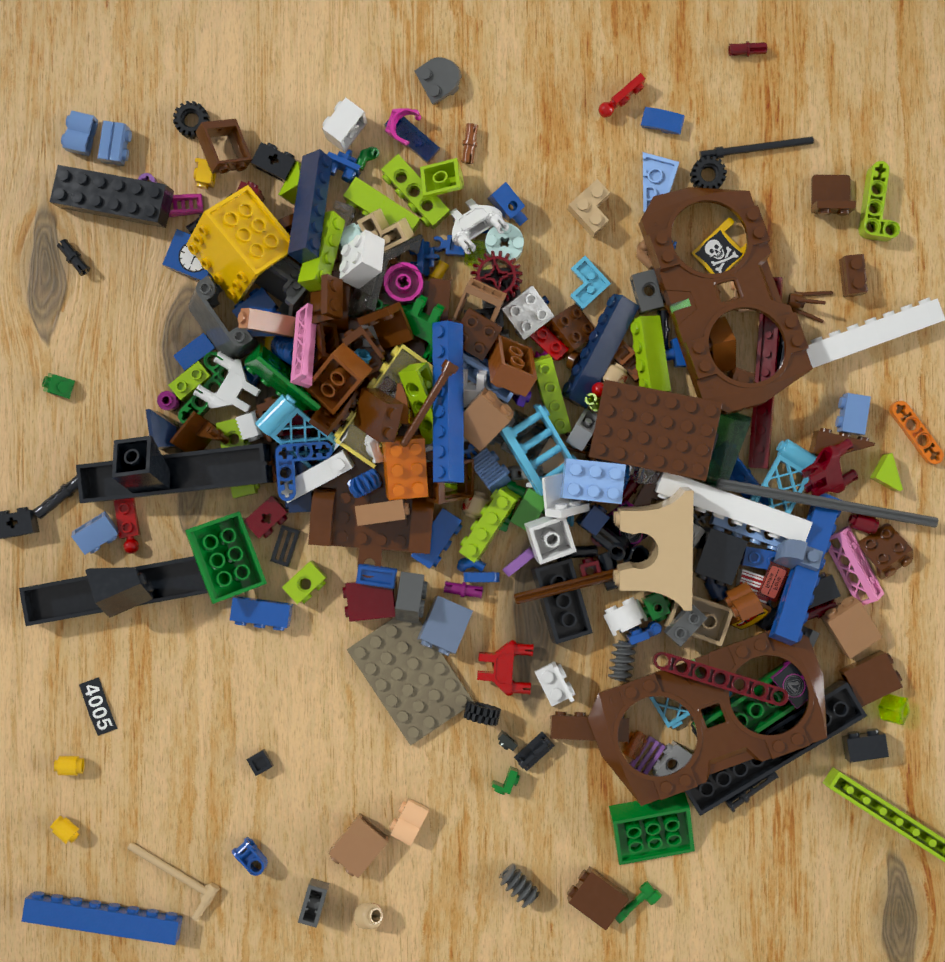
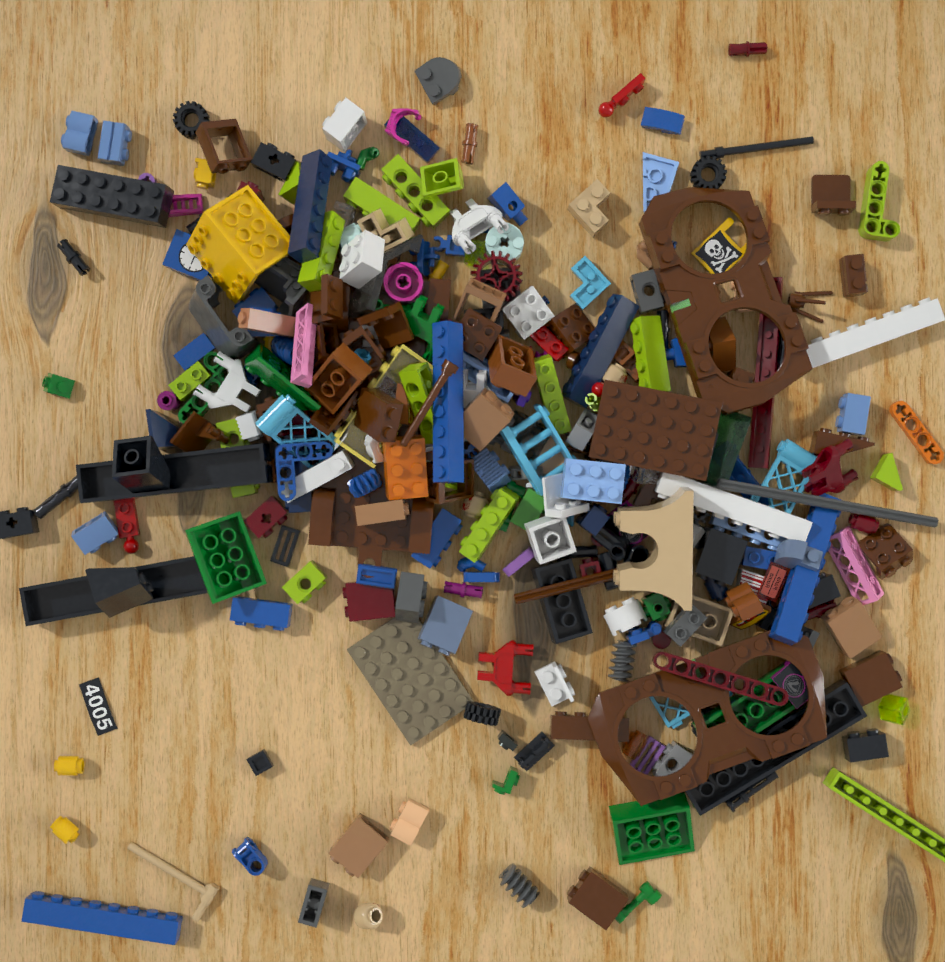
none -> dark red tile [651,629,671,649]

